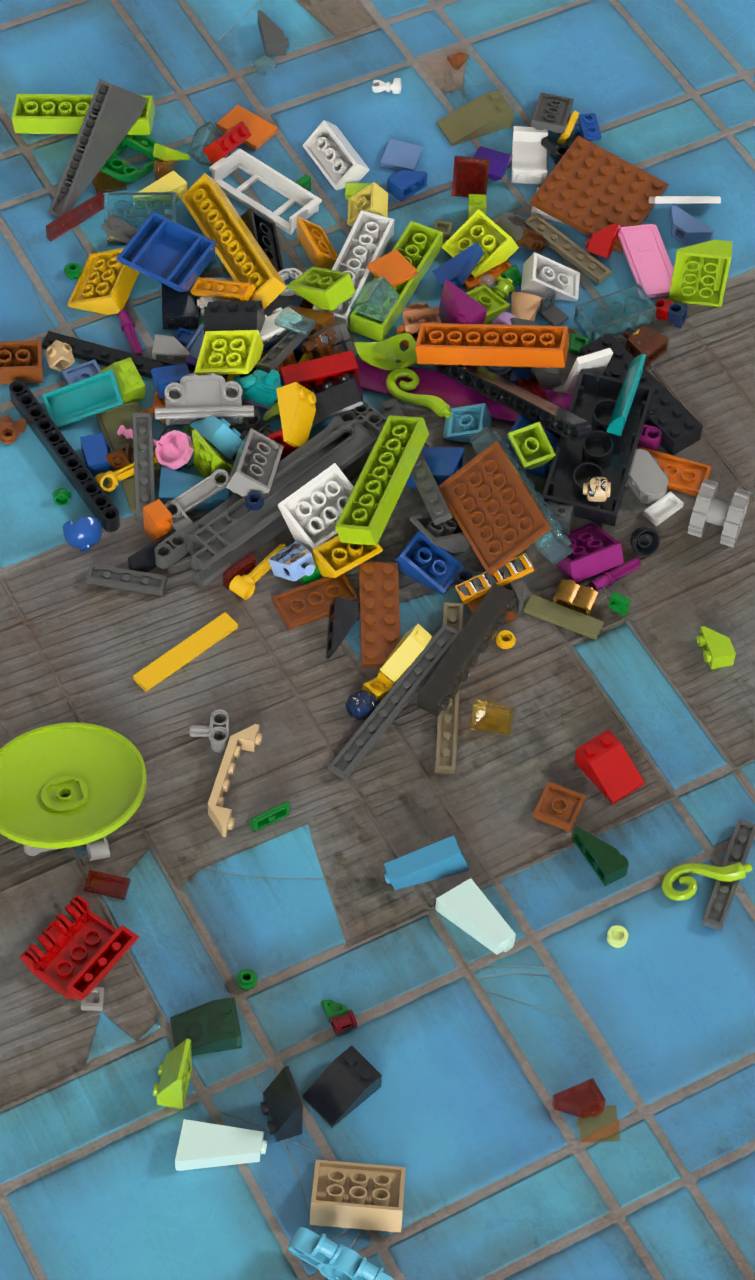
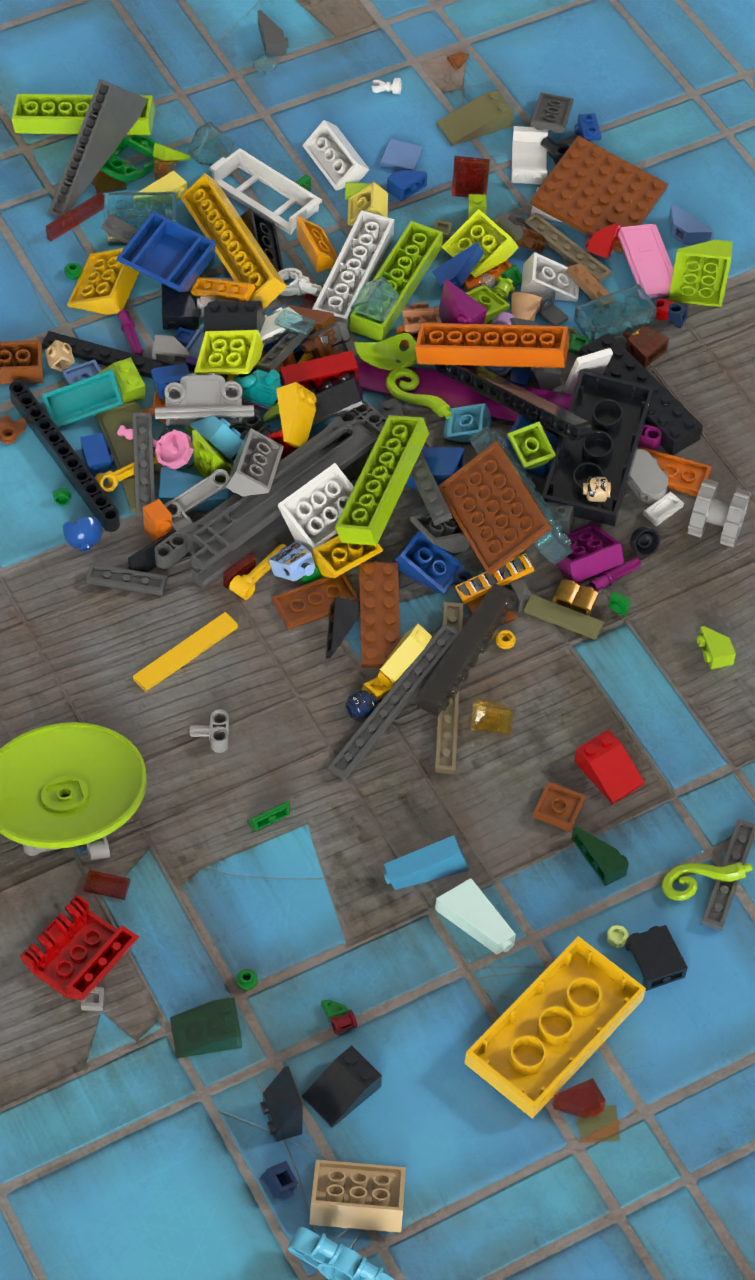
reddish brown bracket [105,444,133,470] -> none
lime slope [153,1039,192,1109] -> none
light aqua slope [175,1119,267,1171] -> none
red brick [202,121,252,164] -> none
tan slope [208,724,262,837] -> none
orange tile [216,105,278,151] -> none
dark blue plate [245,492,264,511] -> none
lime slope [288,266,356,311] -> none
orange tile [367,249,418,291] -> none
dark purple slope [468,146,513,180] -> none
clear red tile [515,376,549,401] -> none
yellow tile [557,111,580,144] -> none
teal slope [606,354,646,436] -> none
white tile [649,196,721,204] -> none
none -> dark blue brick [260,1161,299,1201]
none -> yellow plate [465,936,646,1119]
none -> medium nougat plate [566,263,614,308]
none -> black panel [625,925,688,991]

